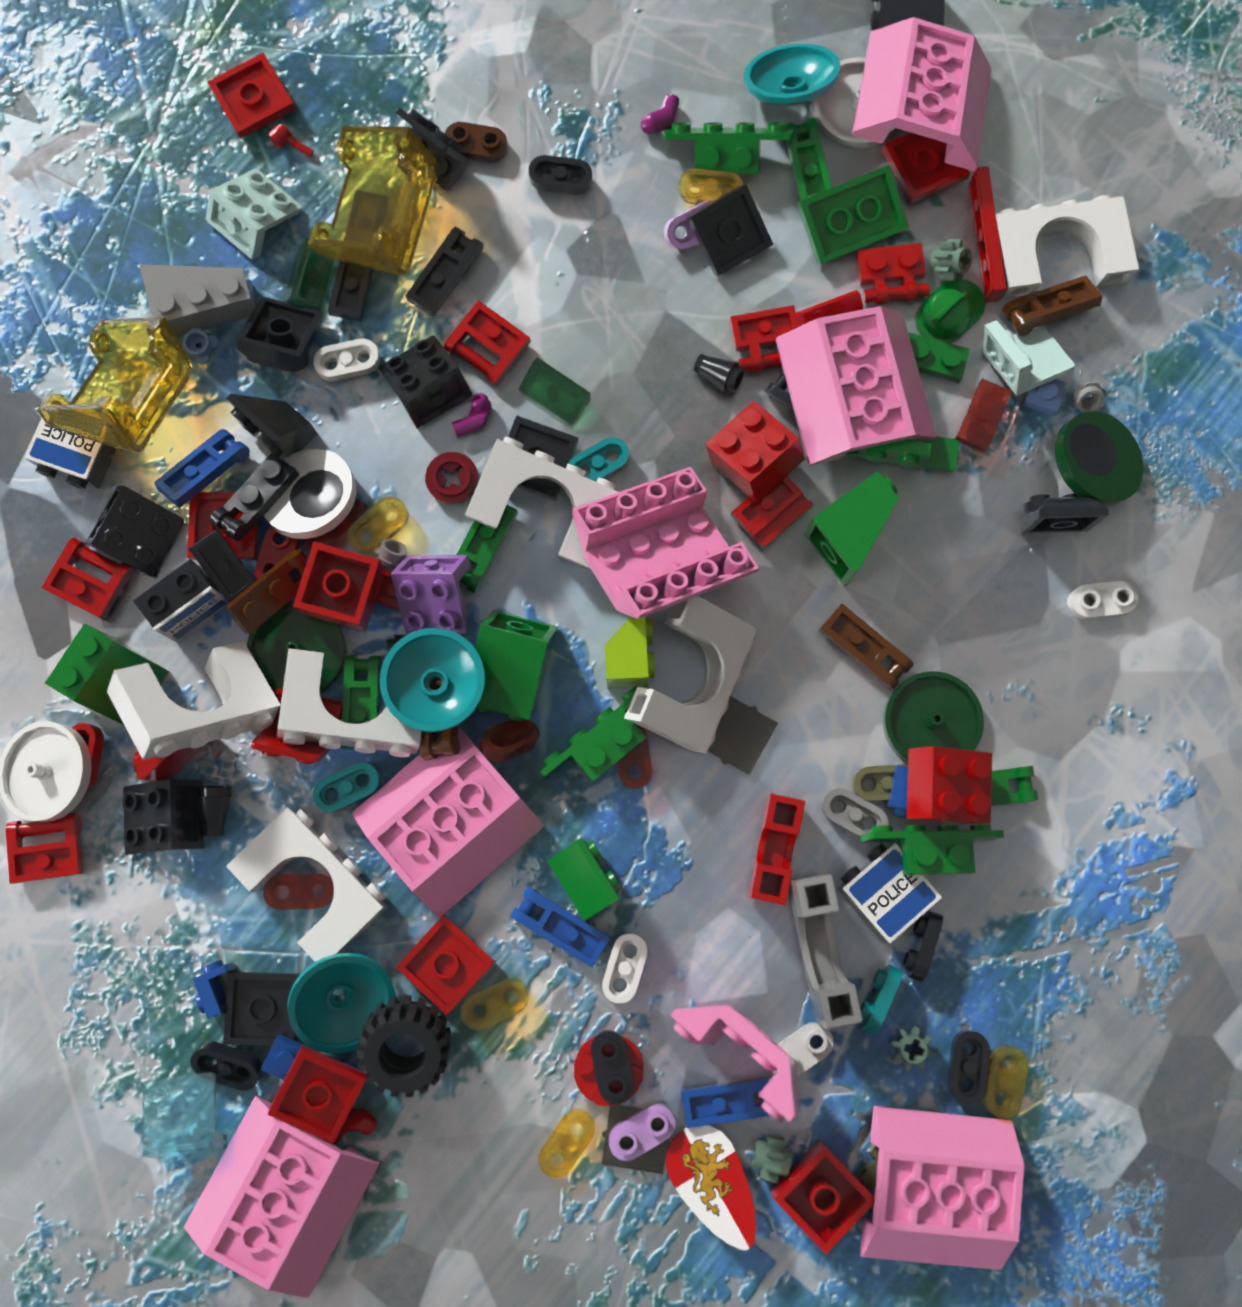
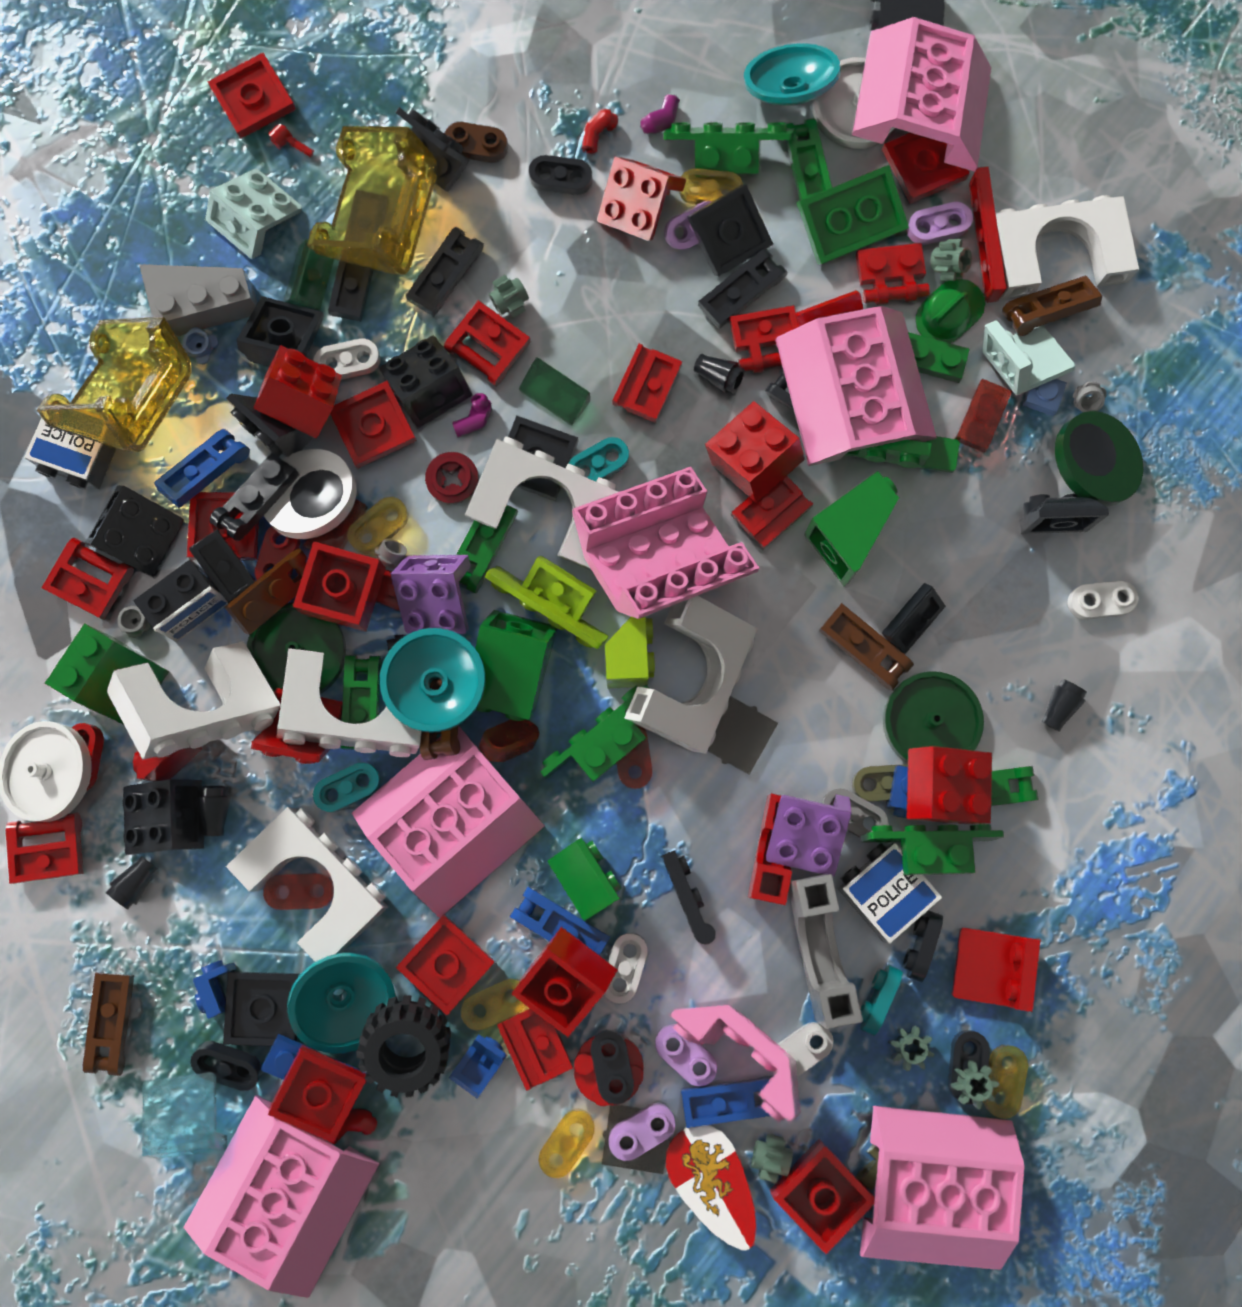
none -> reddish brown plate [83,972,135,1076]
none -> black cone [106,856,158,910]
none -> light grey plate [118,605,151,638]
none -> red brick [253,345,342,439]
none -> red plate [330,381,417,469]
none -> blue bracket [449,1035,507,1099]
none -> lime bracket [485,555,609,649]
none -> sand green gear [489,274,529,318]
none -> red plate [497,1008,574,1091]
none -> red brick [511,927,618,1037]
none -> red arm [582,109,619,154]
none -> bracket [597,156,687,241]
none -> red plate [612,343,682,423]
none -> lavender plate [655,1025,717,1087]
none -> black plate [661,850,716,945]
none -> black plate [698,248,788,329]
none -> medium lavender bracket [766,794,852,877]
none -> black plate [882,583,946,654]
none -> lavender plate [907,202,973,245]
none -> sand green gear [951,1061,999,1109]
none -> red bracket [952,927,1041,1012]
none -> black cone [1041,679,1087,732]

